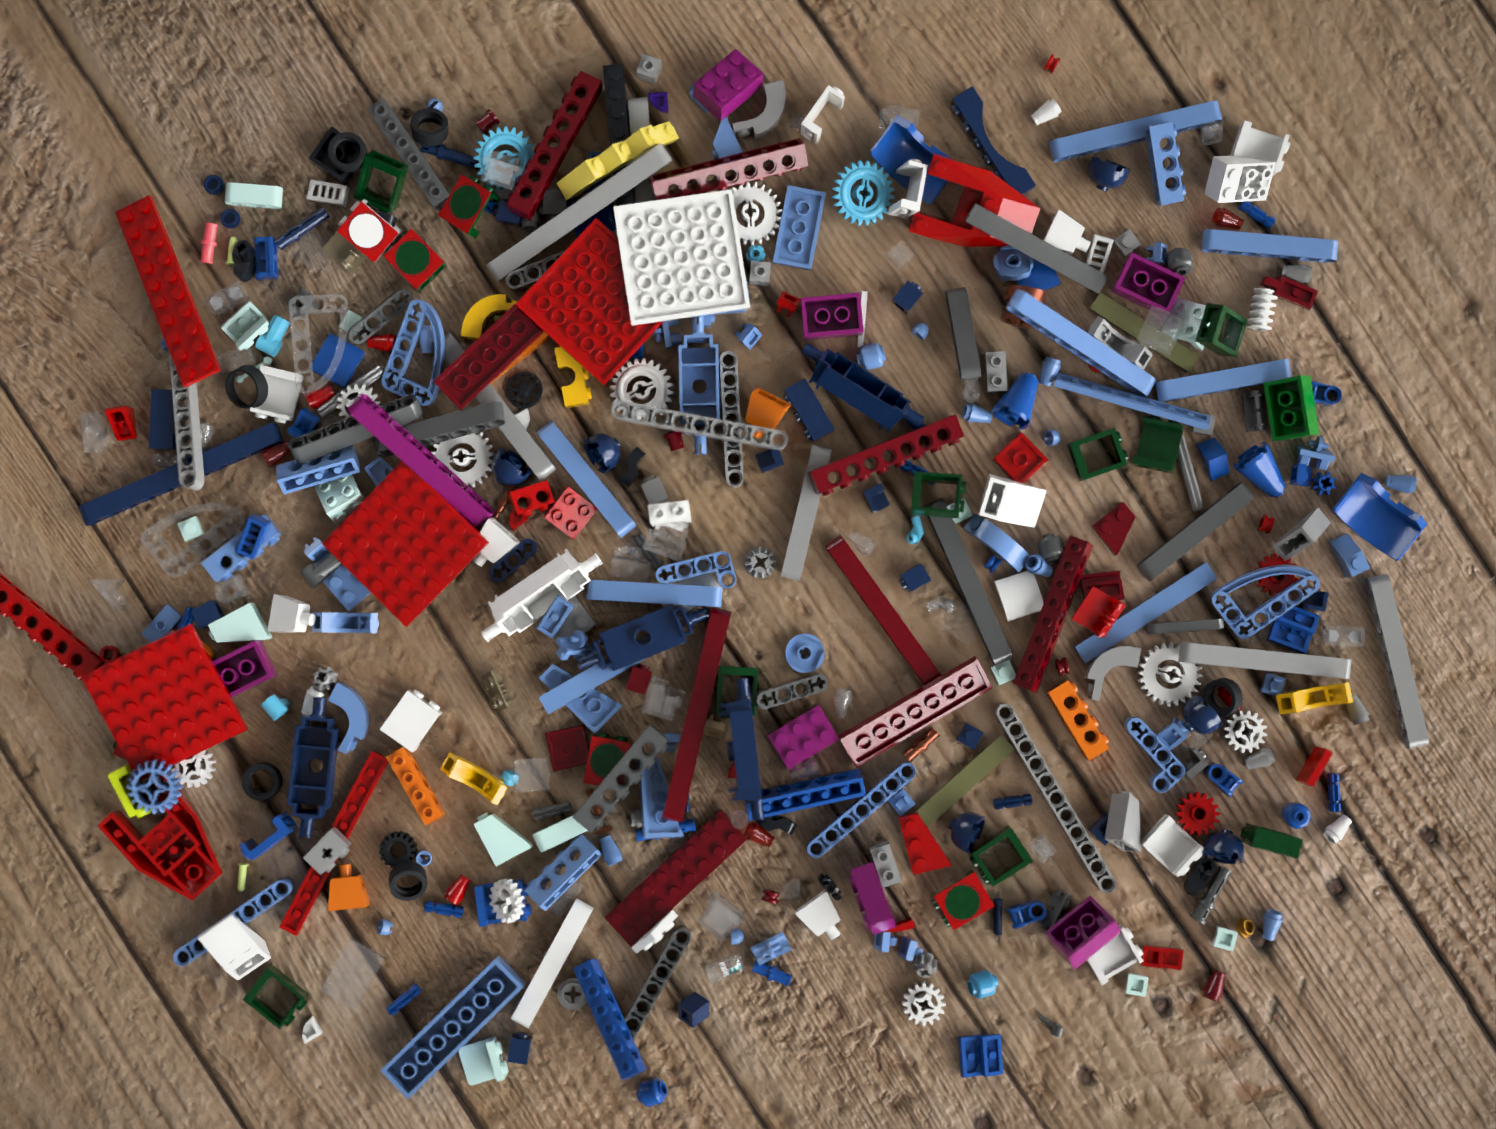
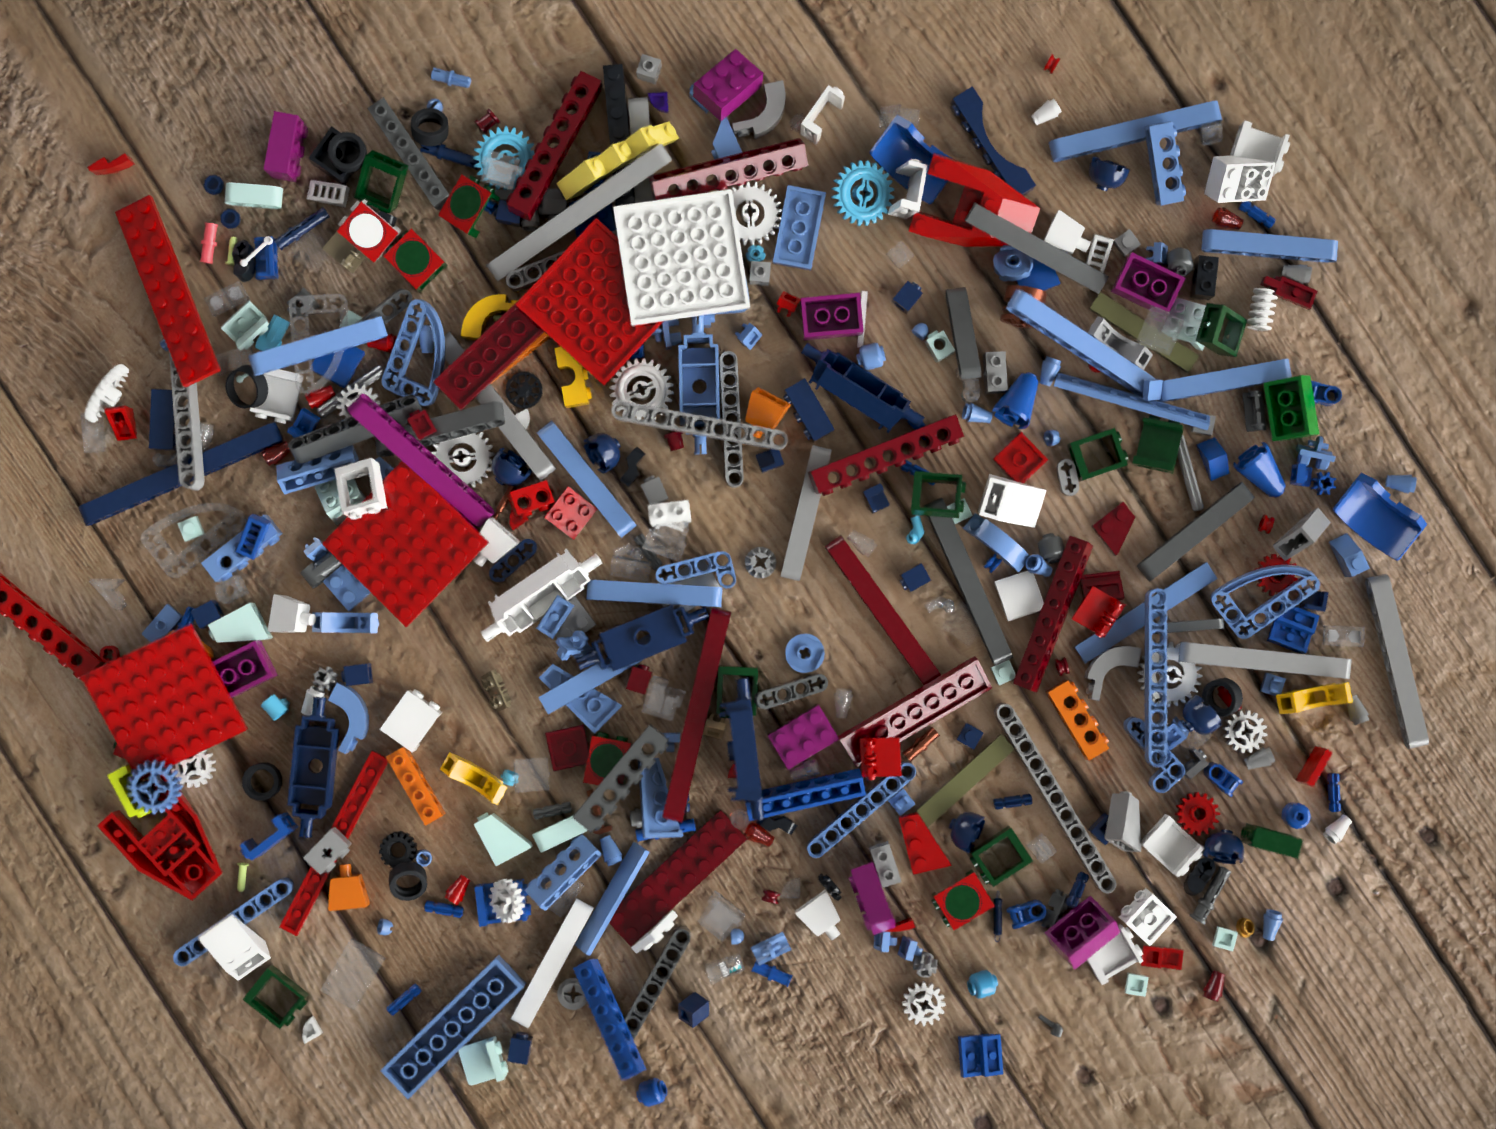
none -> white gear [85,364,129,422]
none -> red slope [87,153,135,175]
none -> white hinge [240,236,273,267]
none -> medium blue beam [248,317,388,376]
none -> magenta brick [263,111,308,182]
none -> white window [335,458,387,519]
none -> dark blue brick [341,663,373,686]
none -> dark red bracket [407,409,437,441]
none -> medium blue axle [431,67,471,88]
none -> medium blue tile [574,842,649,956]
none -> red hinge [860,737,902,780]
none -> light aqua brick [925,330,955,363]
none -> light grey beam [1056,459,1079,496]
none -> dark blue axle [1066,872,1089,908]
none -> white plate [1119,888,1176,946]
none -> medium blue tile [1142,379,1163,401]
none -> medium blue beam [1144,589,1167,767]
none -> black brick [1190,255,1219,300]

